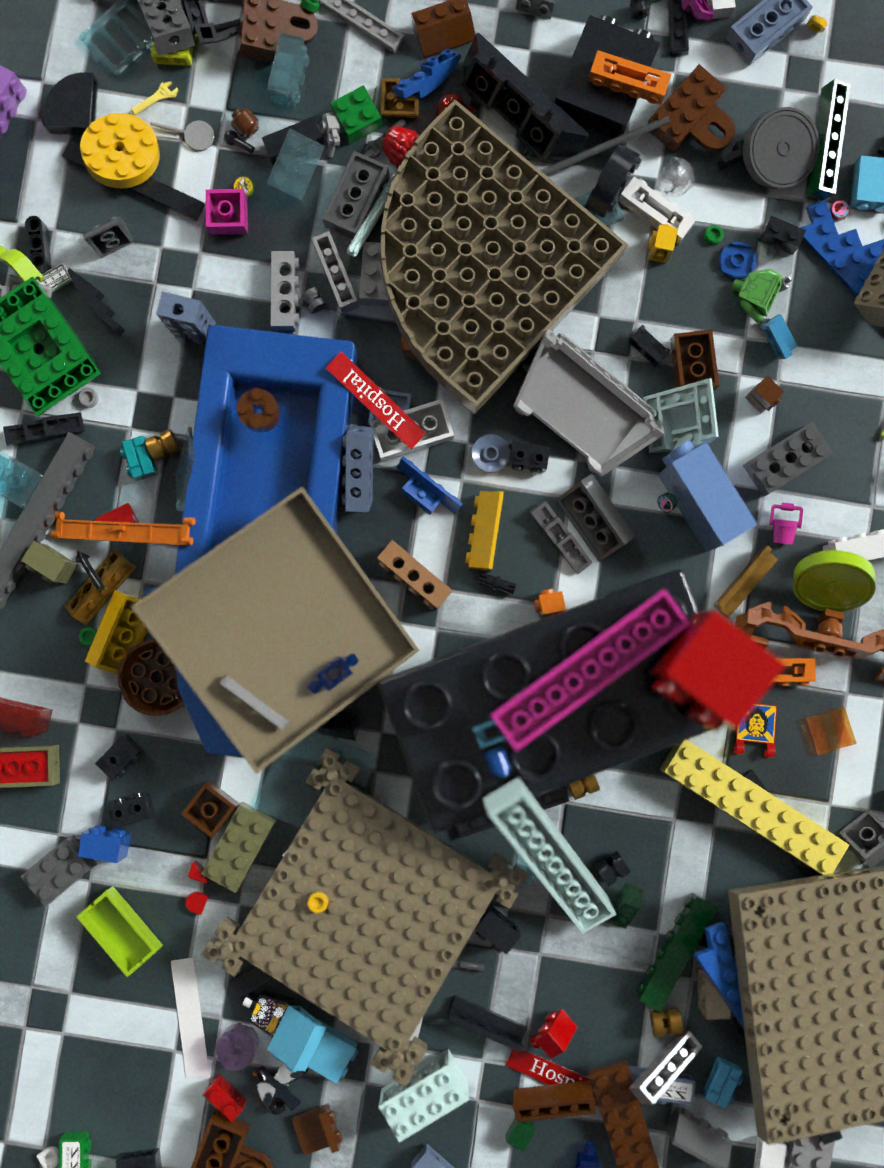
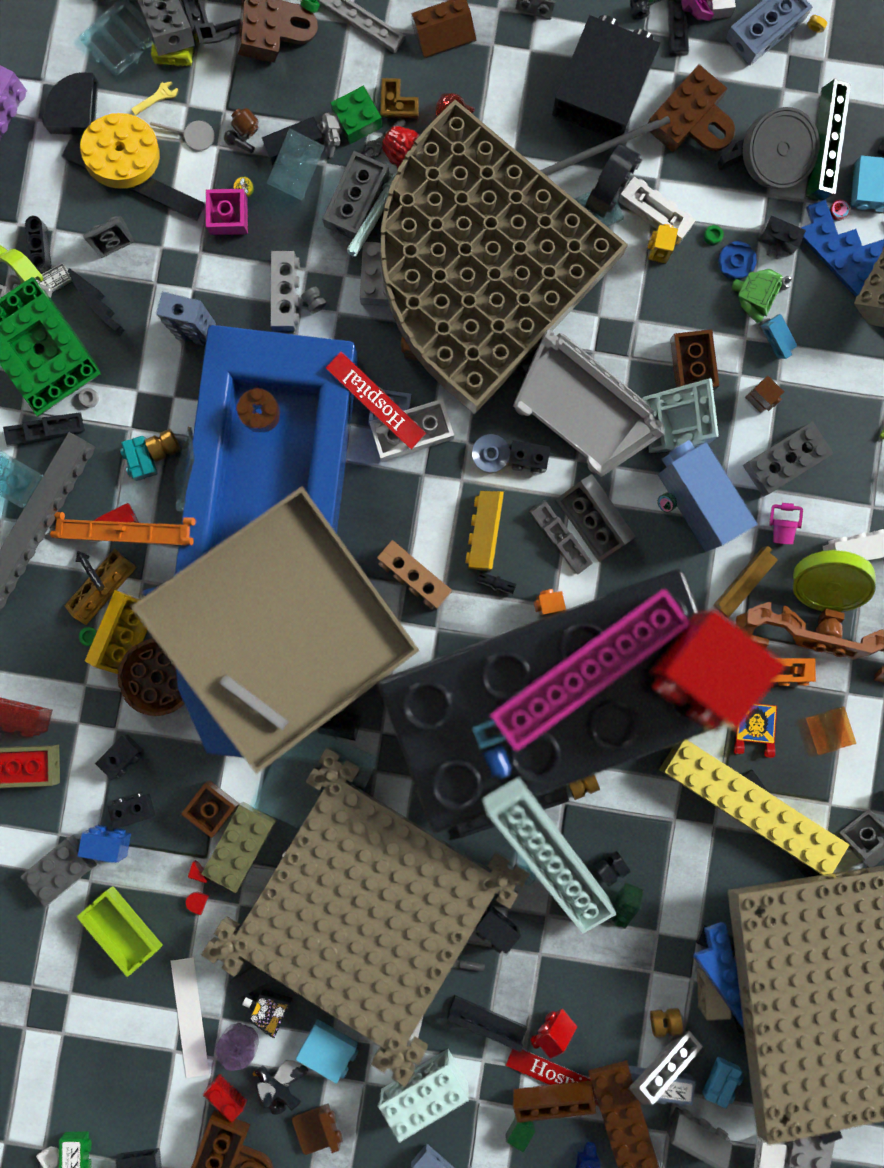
olive brick [21,541,78,584] -> none
clear light blue brick [267,33,309,110] -> none
medium azure brick [267,1005,327,1072] -> none
yellow tile [307,892,328,913] -> none
clear blue piece [308,653,359,694] -> none
light grey brick [312,231,359,314] -> none
sand blue brick [342,426,374,512] -> none
blue slope [392,49,461,98] -> none
blue bracket [396,457,463,515] -> none
black piece [461,32,590,161] -> none
orange brick [588,50,672,105] -> none
black hinge [628,324,670,367] -> none
dark green brick [636,893,717,1012] -> none
clear cylinder [659,156,695,197] -> none

